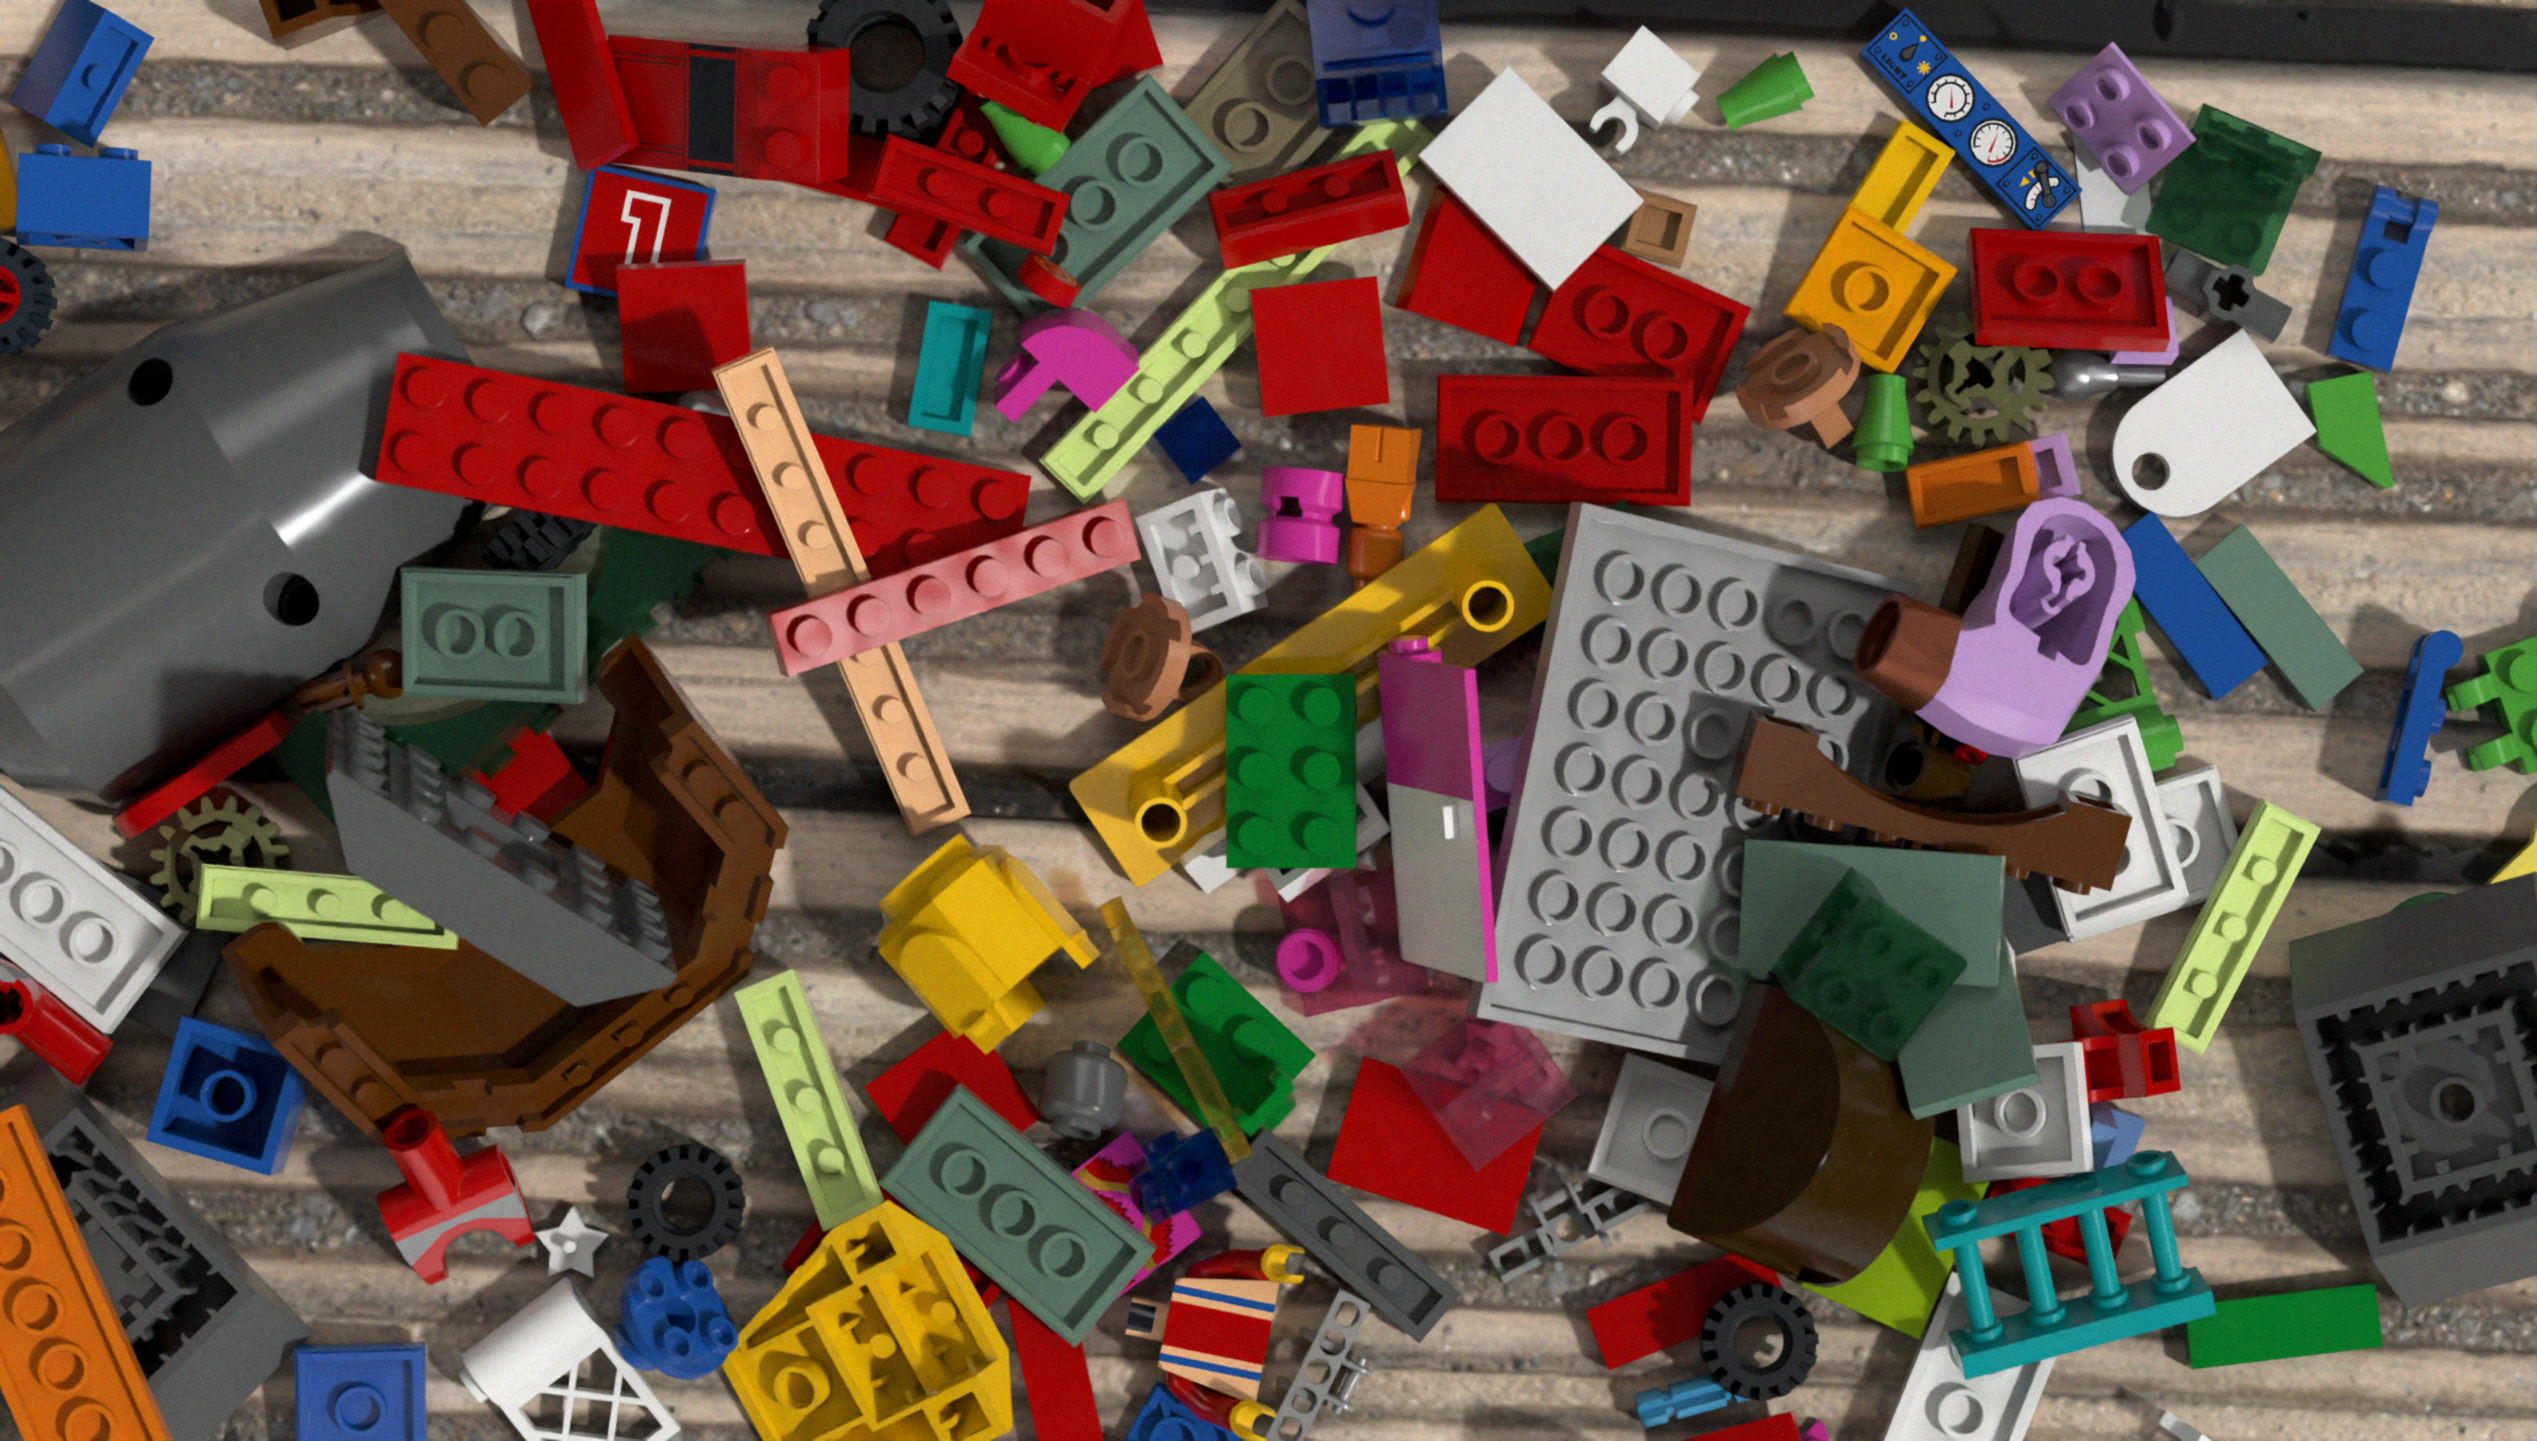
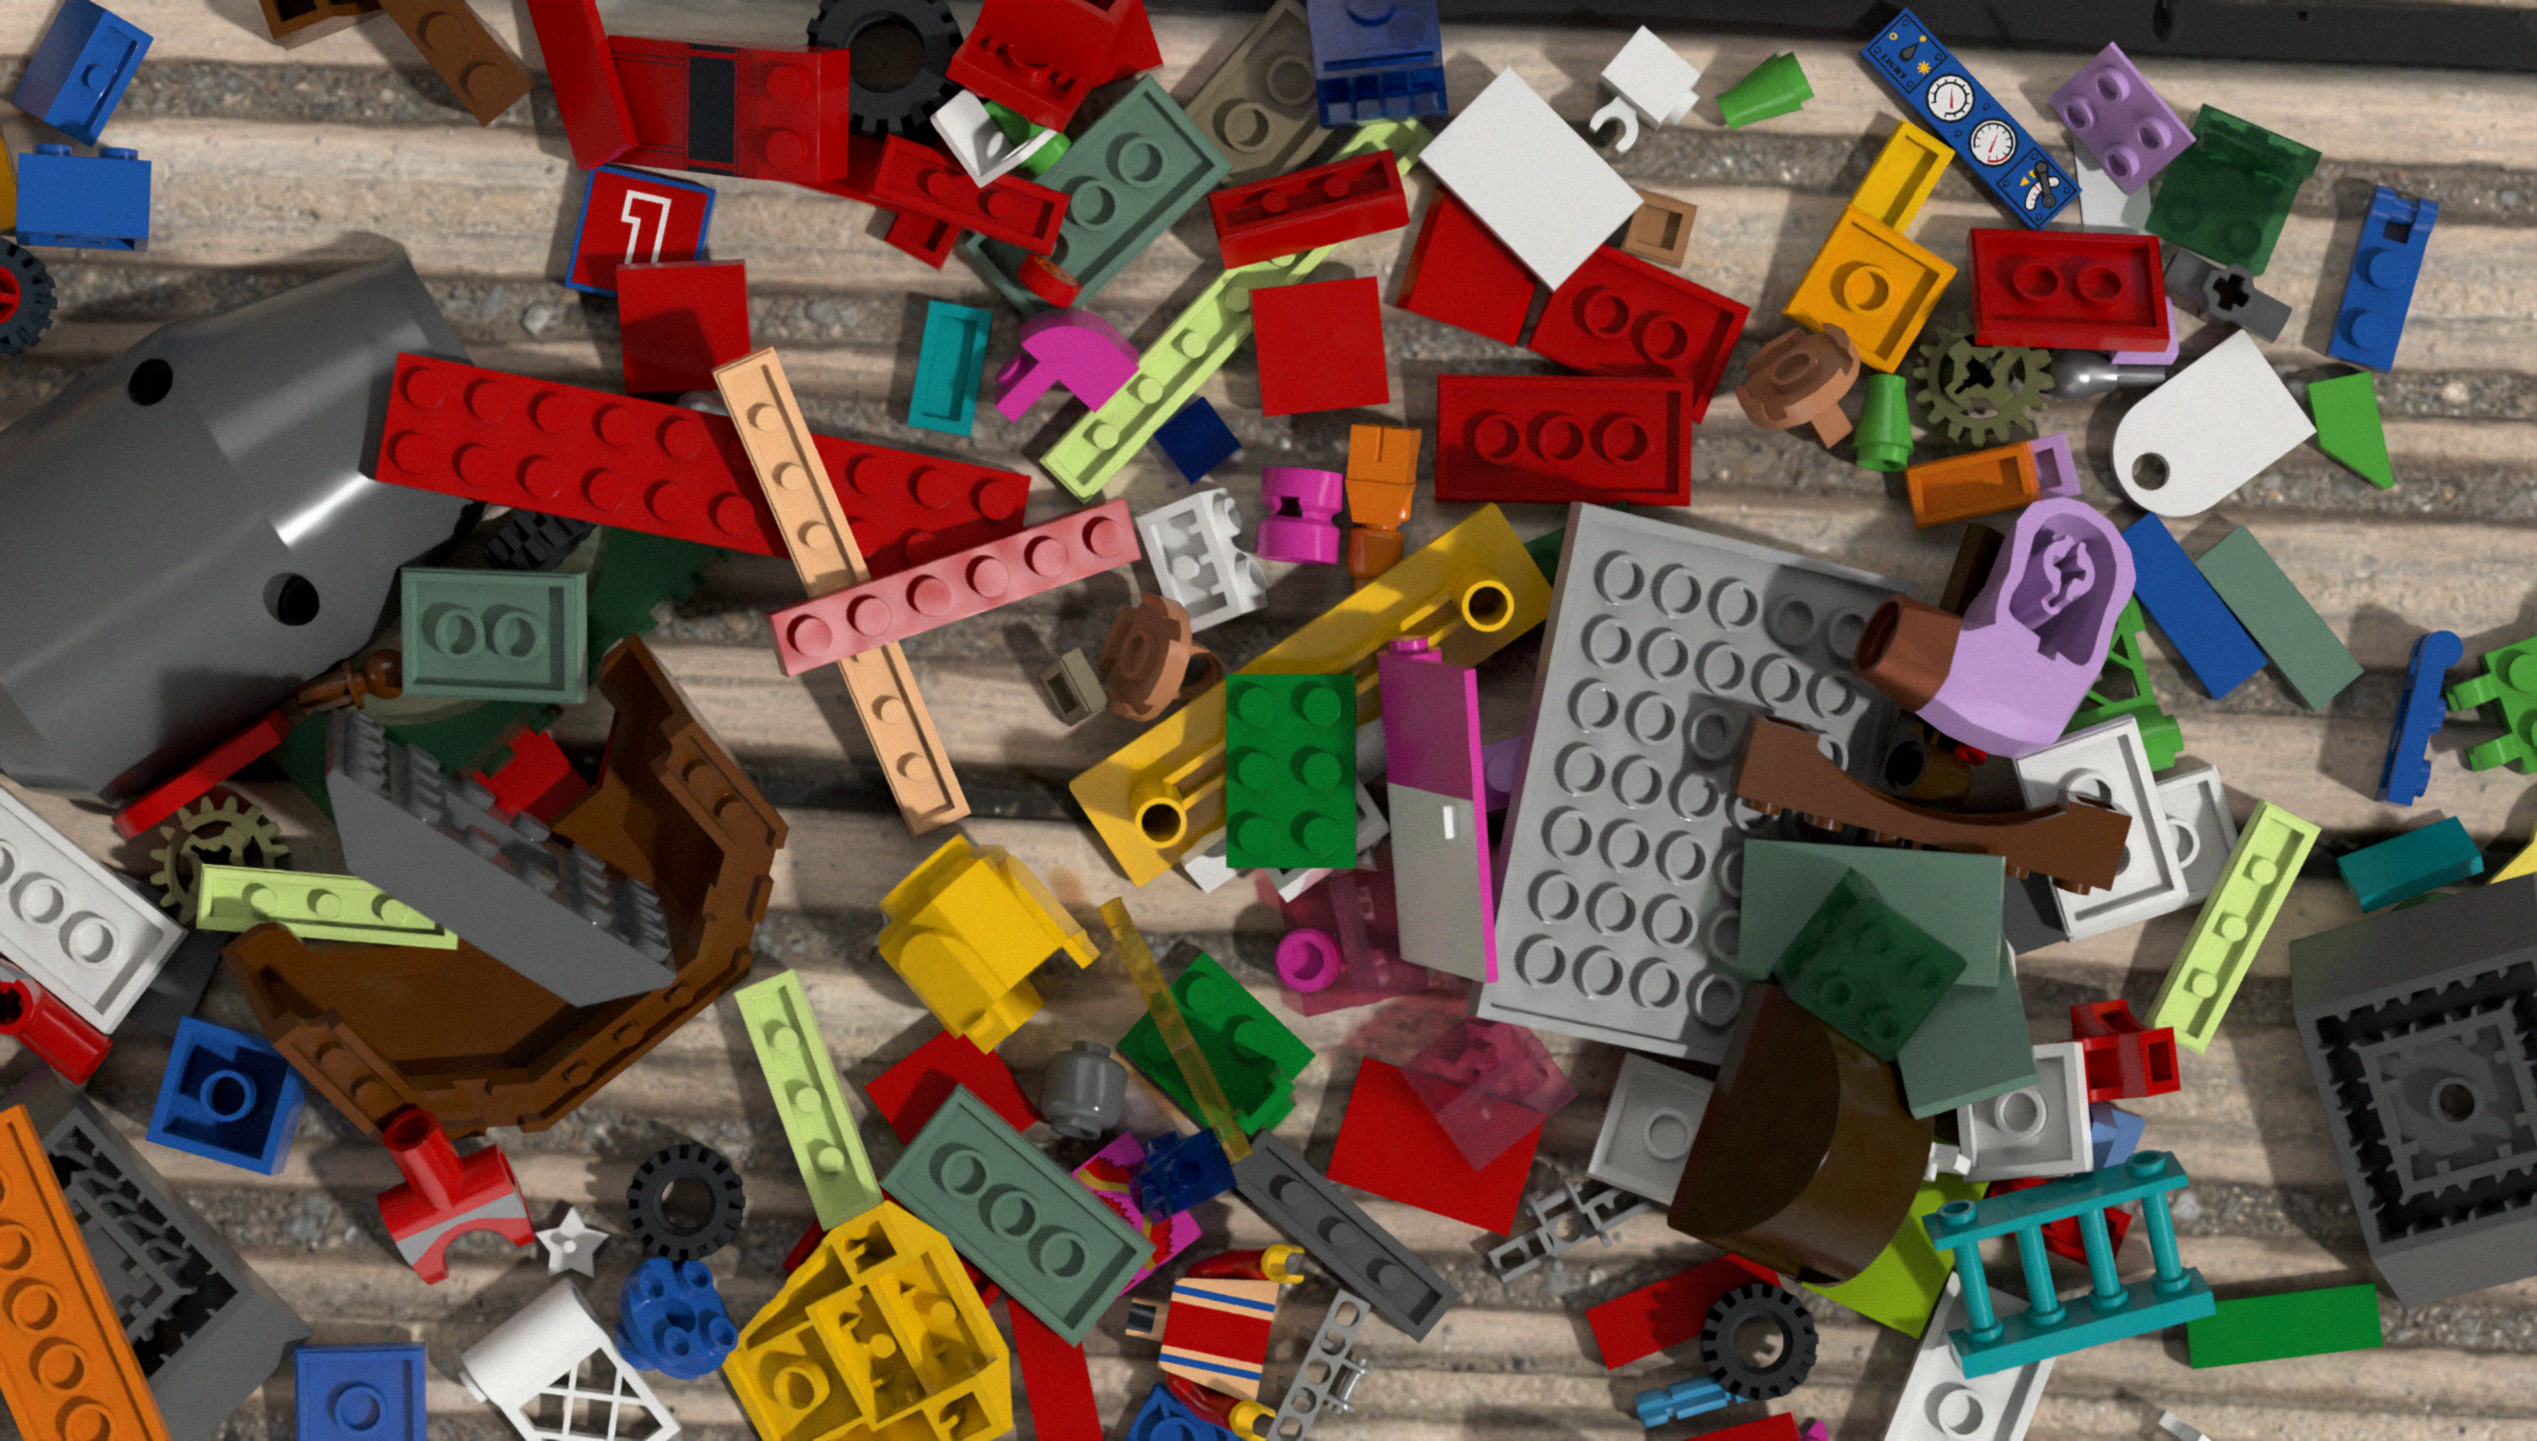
none -> white bracket [930,88,1057,188]
none -> dark tan tile [1039,647,1110,727]
none -> white piece [1923,1142,1972,1182]
none -> teal tile [2337,816,2484,915]

